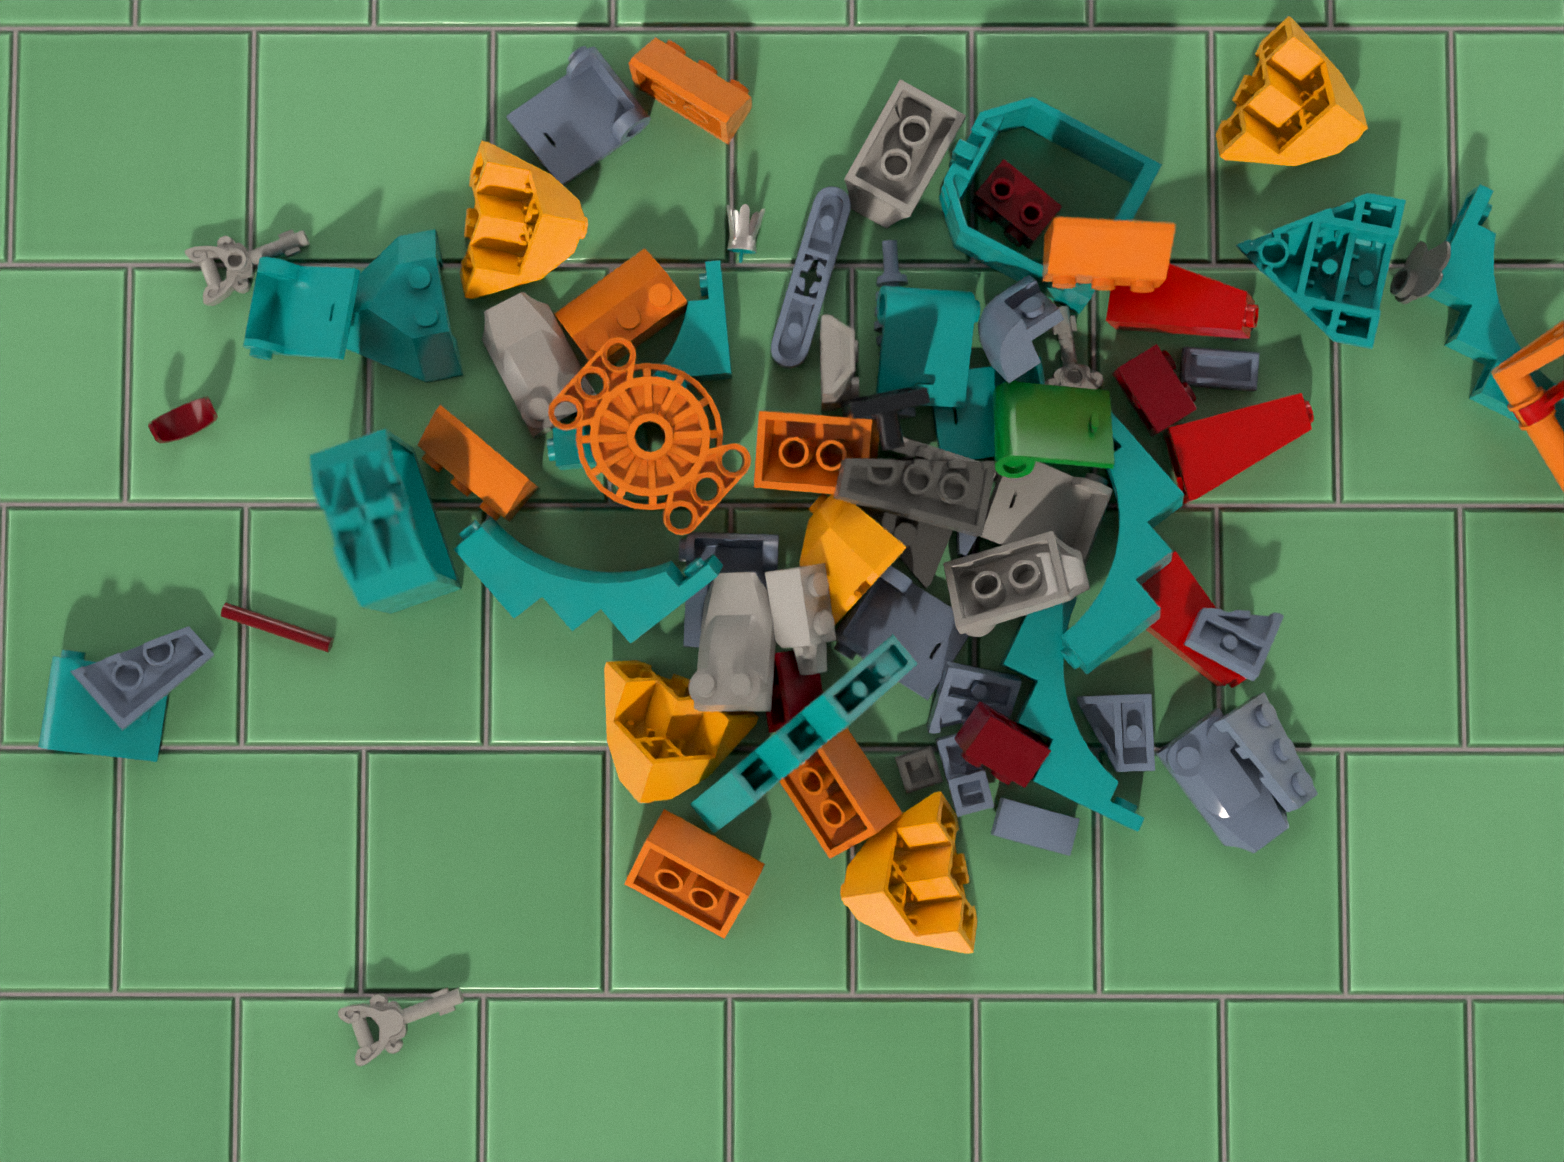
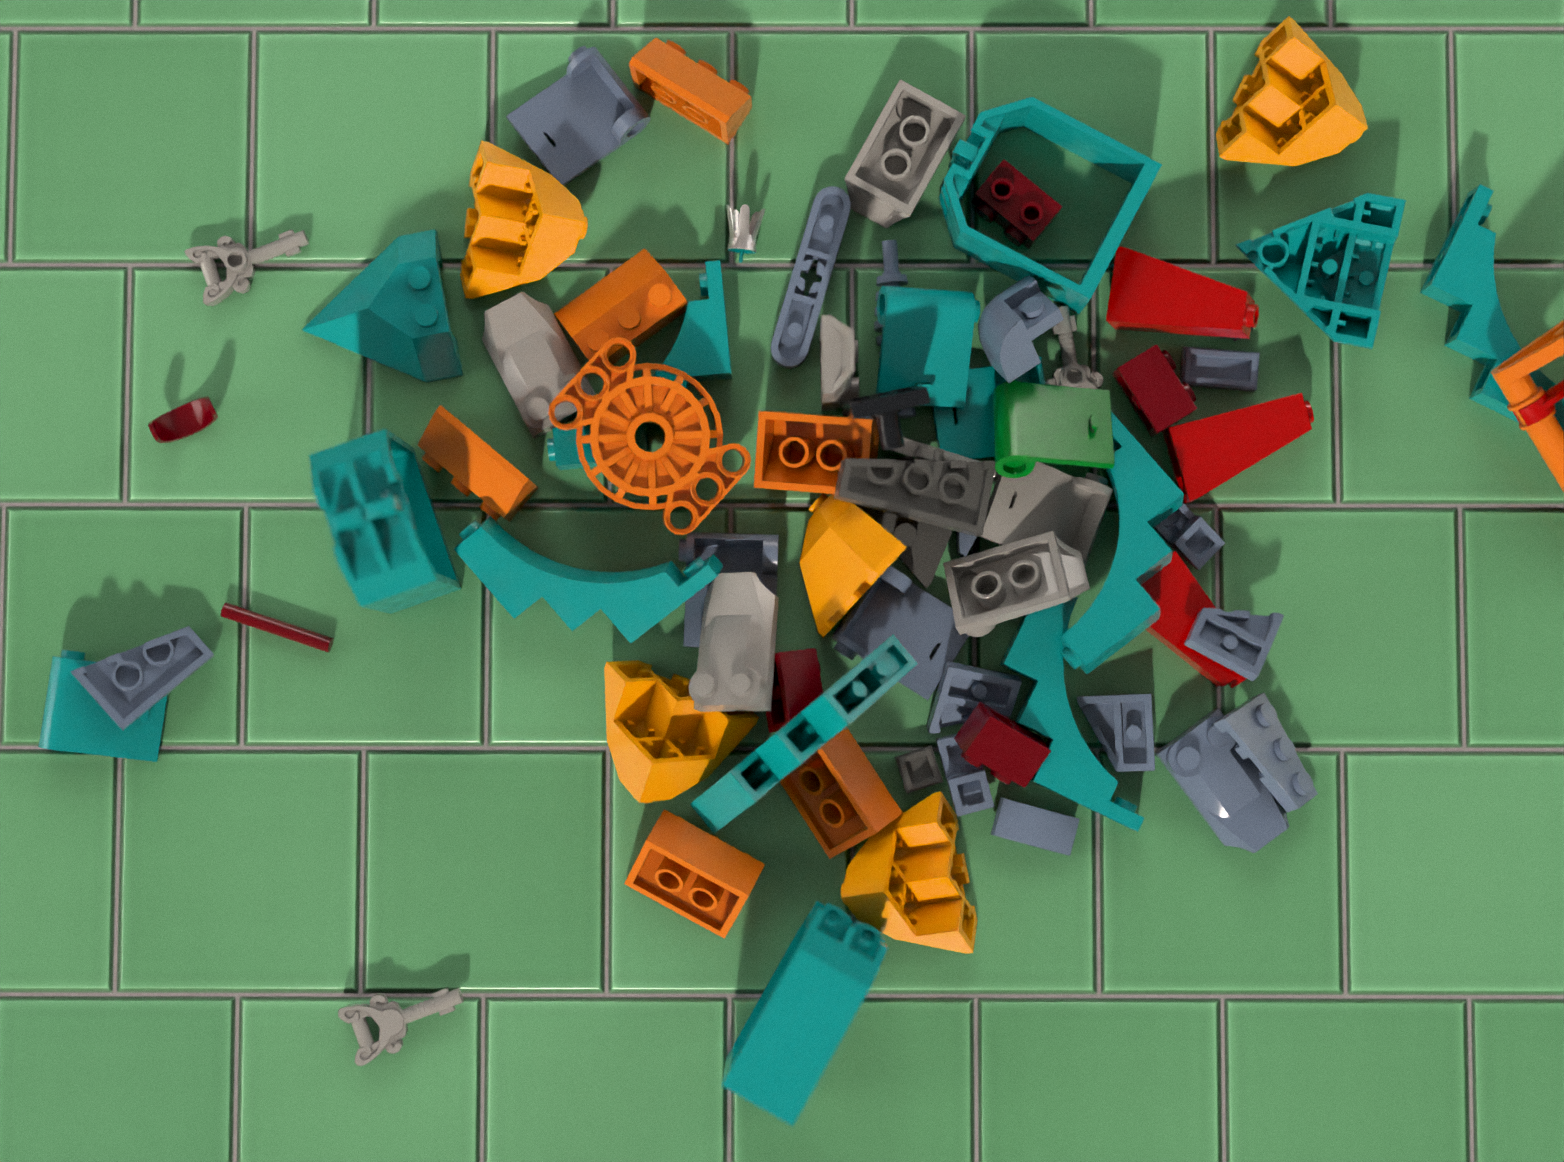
teal door [243,257,361,360] -> none
light grey hinge [765,563,836,675] -> none
orange slope [1042,217,1175,293] -> none
dark grey plate [1390,240,1451,304] -> none
none -> teal container [722,900,888,1126]
none -> sand blue slope [1153,503,1225,570]

